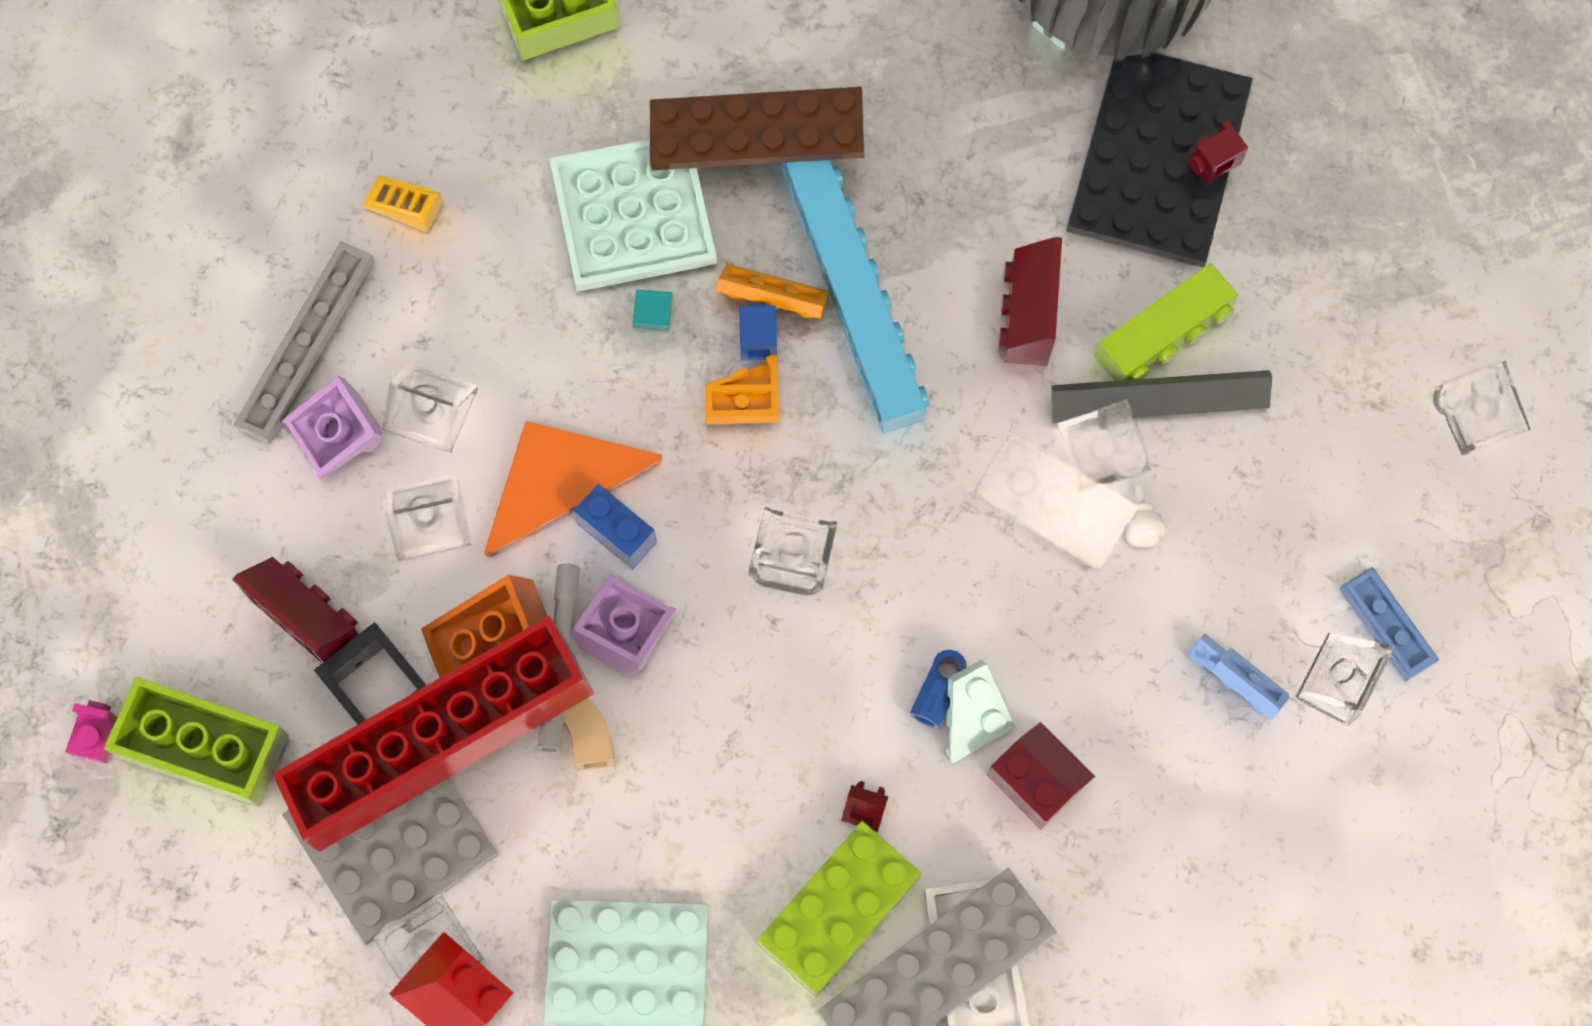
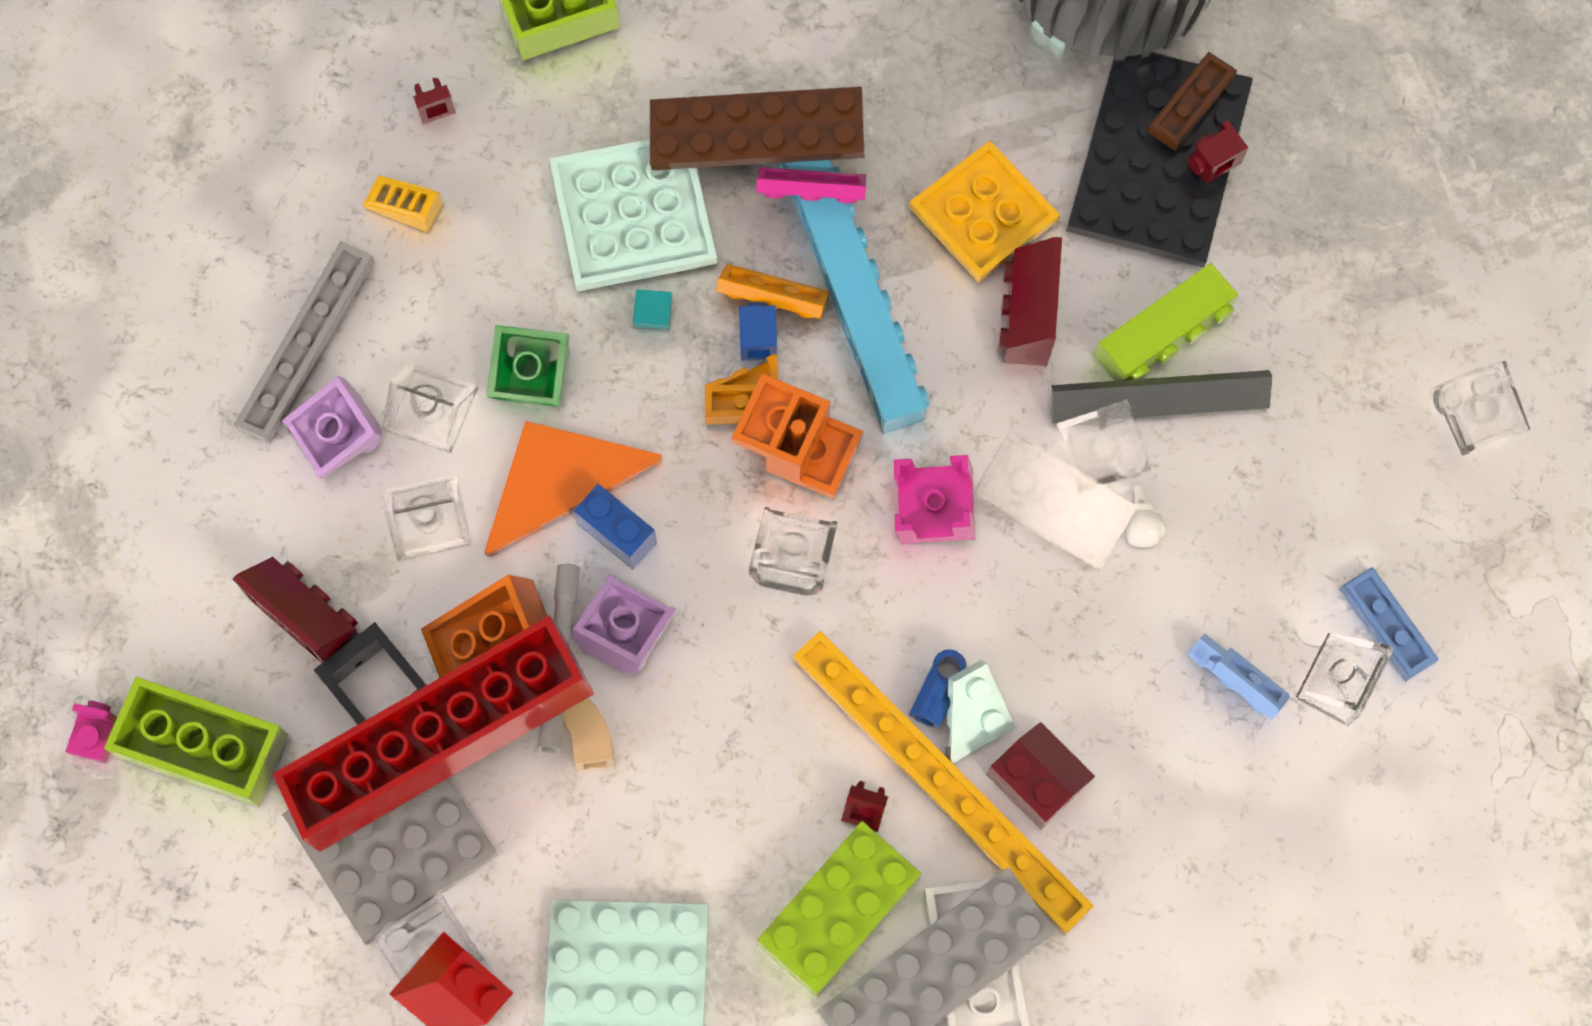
none -> dark red tile [413,77,456,125]
none -> green slope [486,325,570,407]
none -> orange bracket [731,373,863,500]
none -> dark pink plate [756,167,867,203]
none -> yellow plate [793,631,1094,935]
none -> dark pink panel [893,455,975,544]
none -> yellow plate [909,141,1060,283]
none -> reddish brown tile [1147,51,1238,151]

